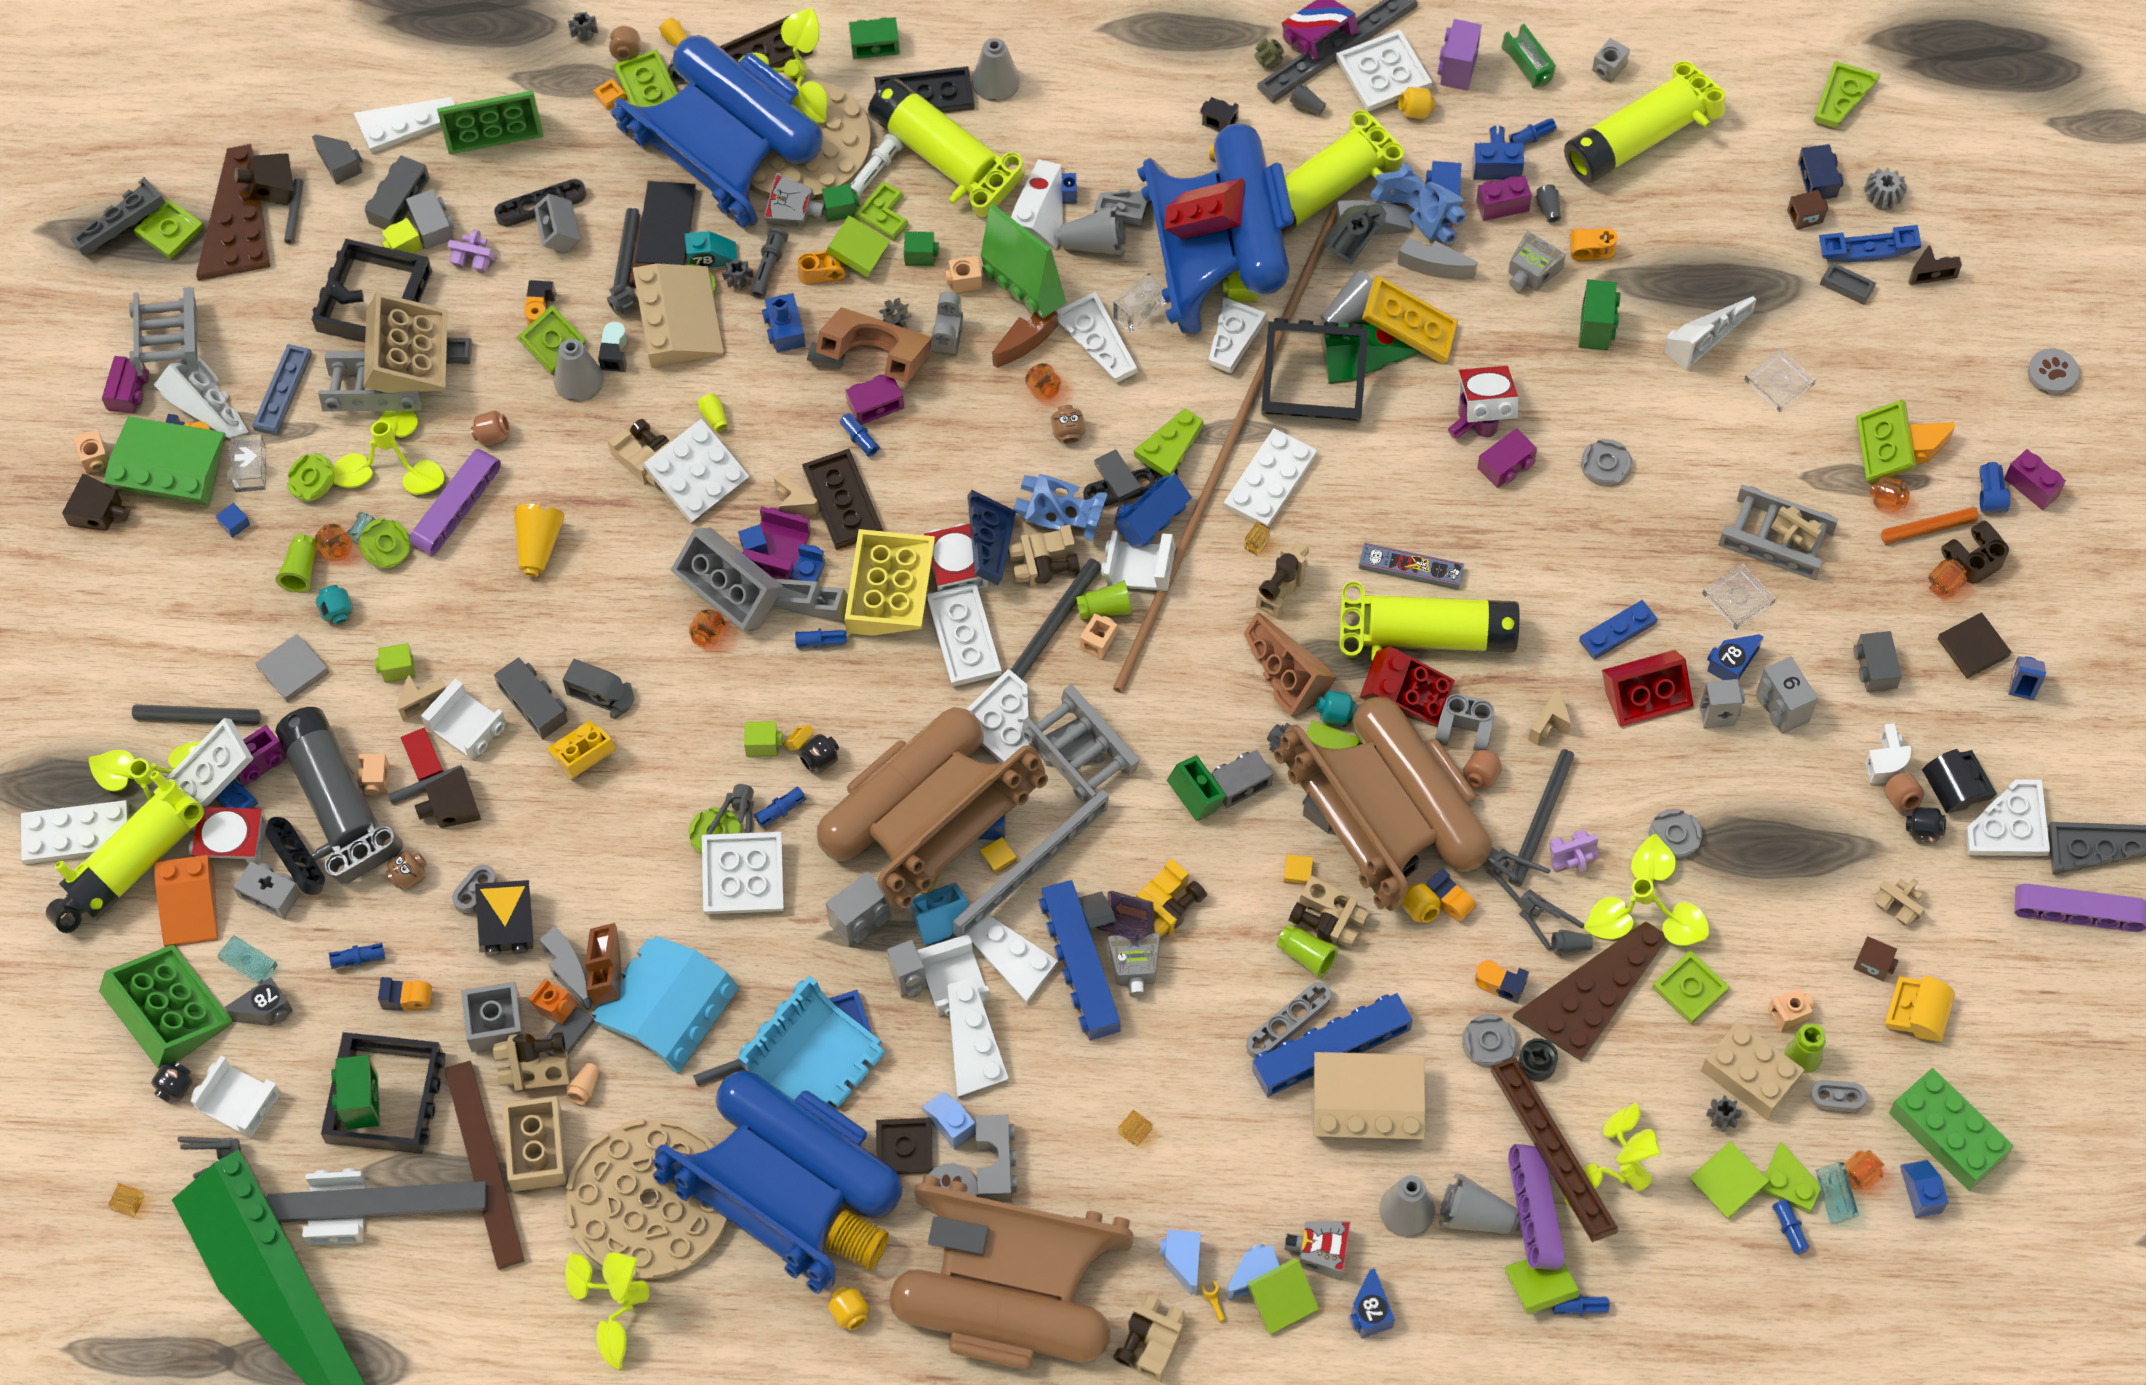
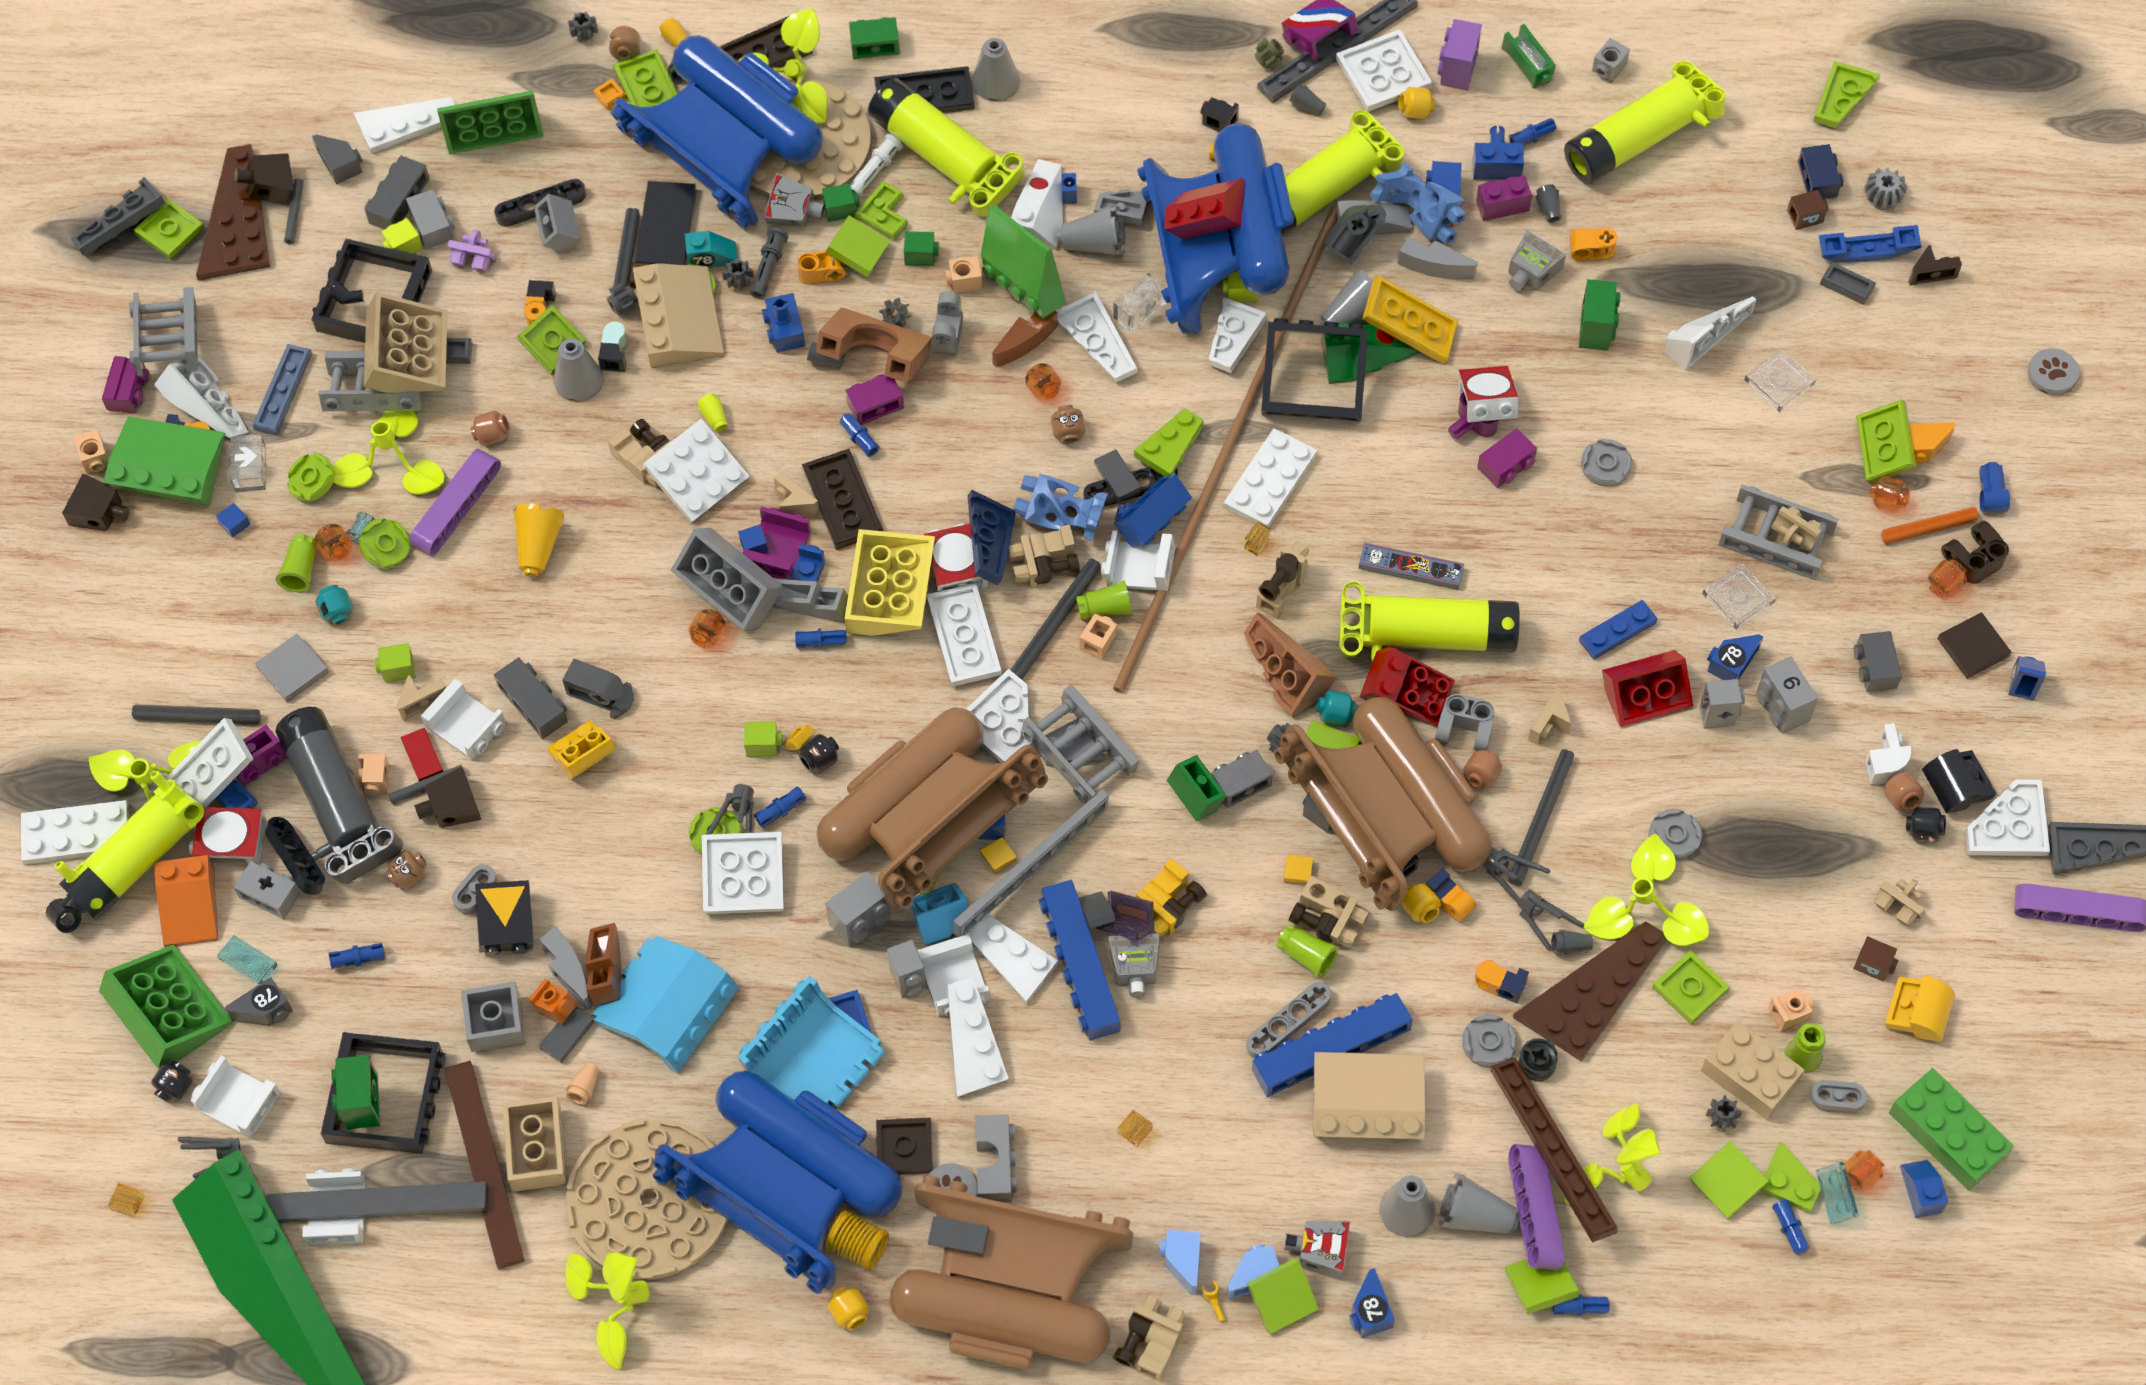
leg [378,977,432,1011] -> none
tan hips [493,1032,571,1090] -> none
dark grey piece [693,1059,744,1085] -> none
light blue slope [922,1091,976,1150] -> none
lavender hips [1550,829,1599,872] -> none
magenta brick [2004,449,2066,510] -> none

